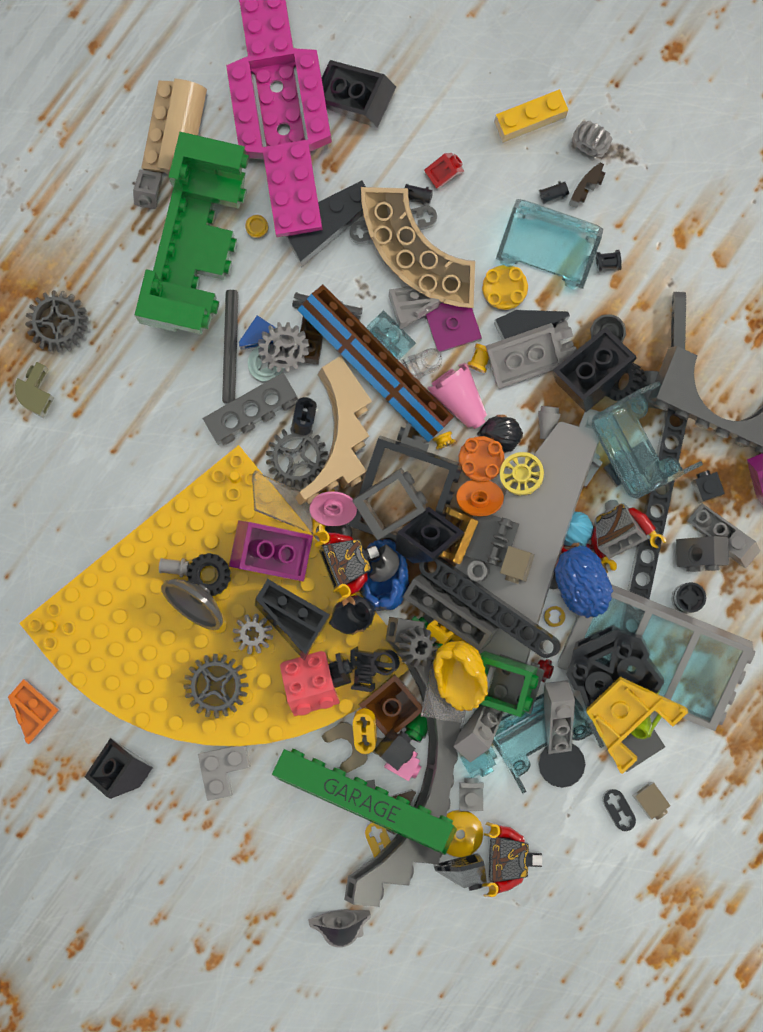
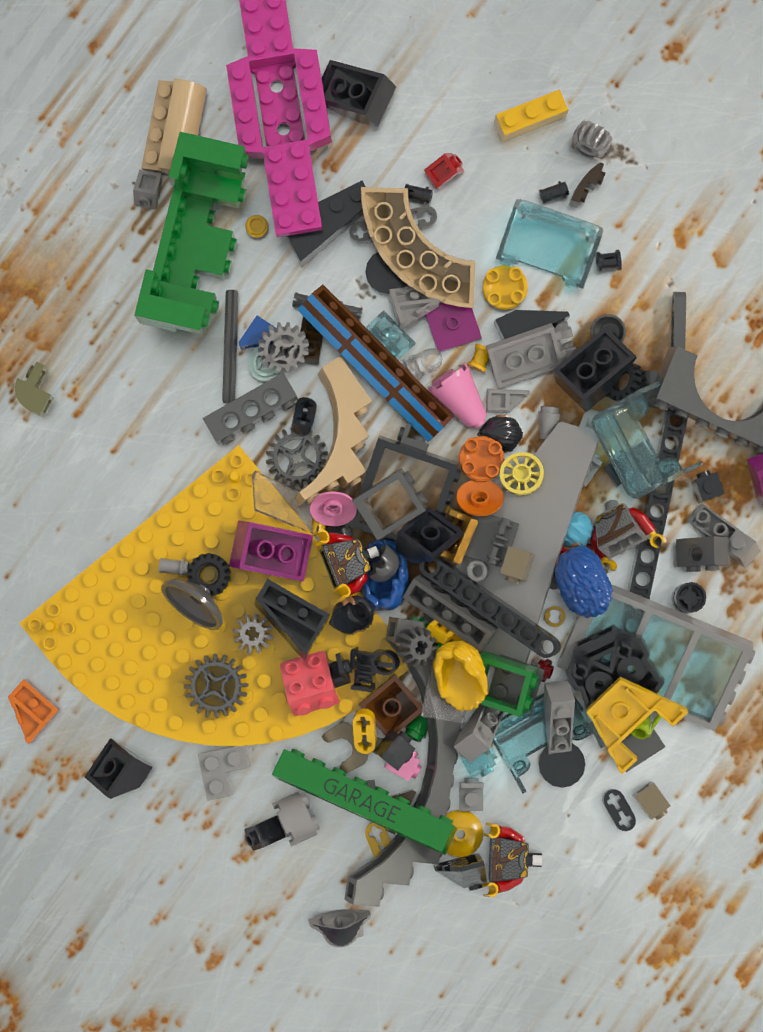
dark grey gear [25,290,89,353] -> none
yellow bush [432,431,456,450] -> none
none -> black bracket [244,815,286,851]
none -> light grey brick [272,792,320,847]
none -> black tile [365,252,408,296]
none -> light grey tile [486,388,530,413]

